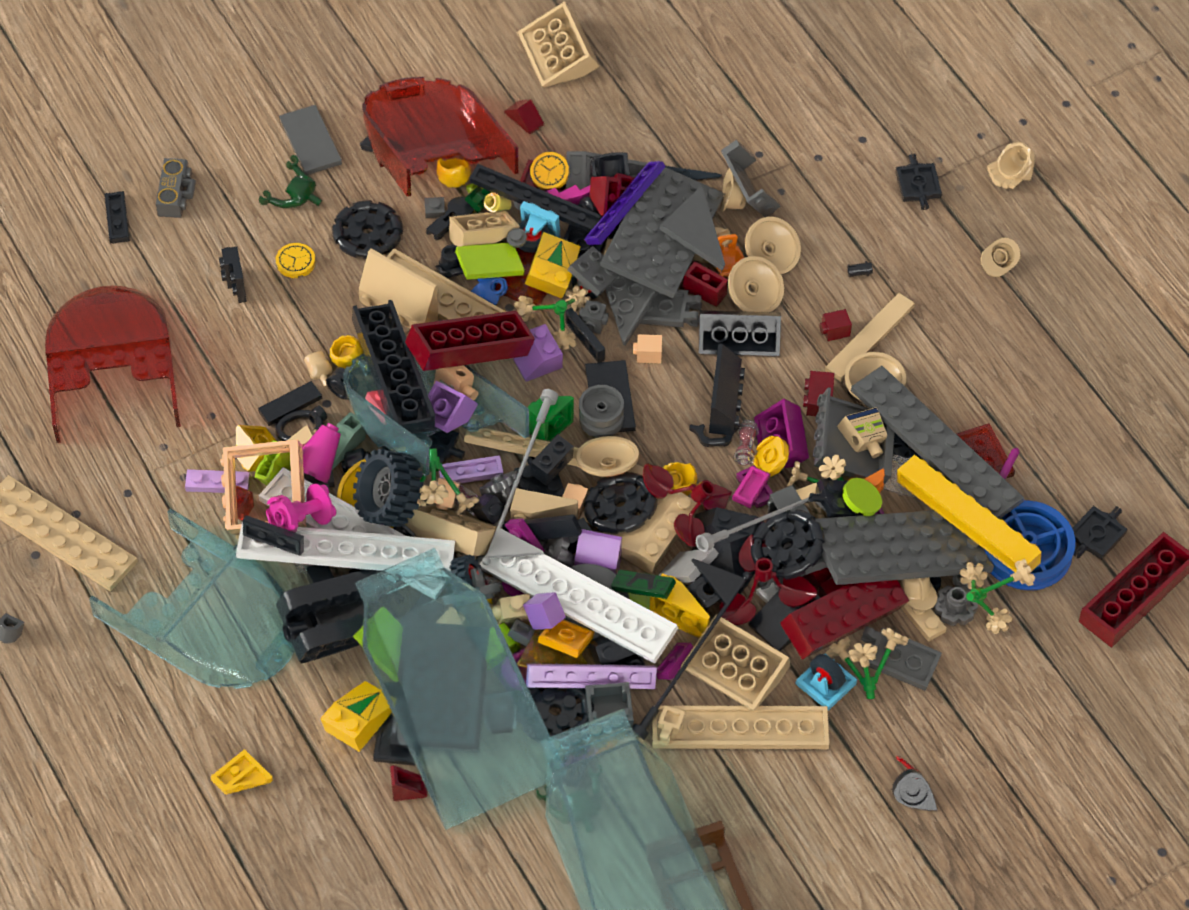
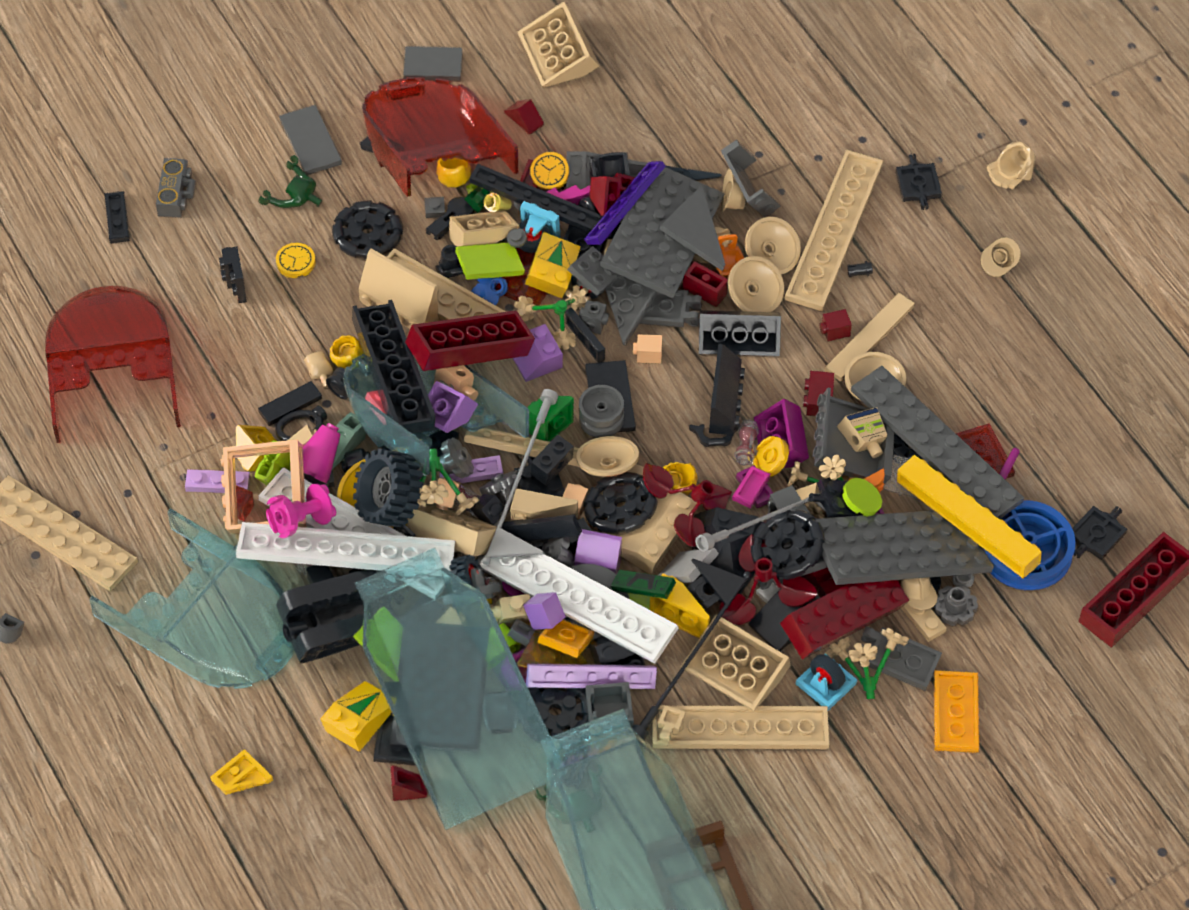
black tile [243,515,304,556] -> none
magenta plate [505,519,545,552] -> none
magenta plate [656,642,694,680] -> none
piece [892,756,937,810] -> none
tan plant [960,559,1035,634] -> none
none -> dark grey tile [403,46,462,81]
none -> flat silver plant [439,438,474,479]
none -> tan plate [785,150,883,311]
none -> light orange tile [934,670,979,753]

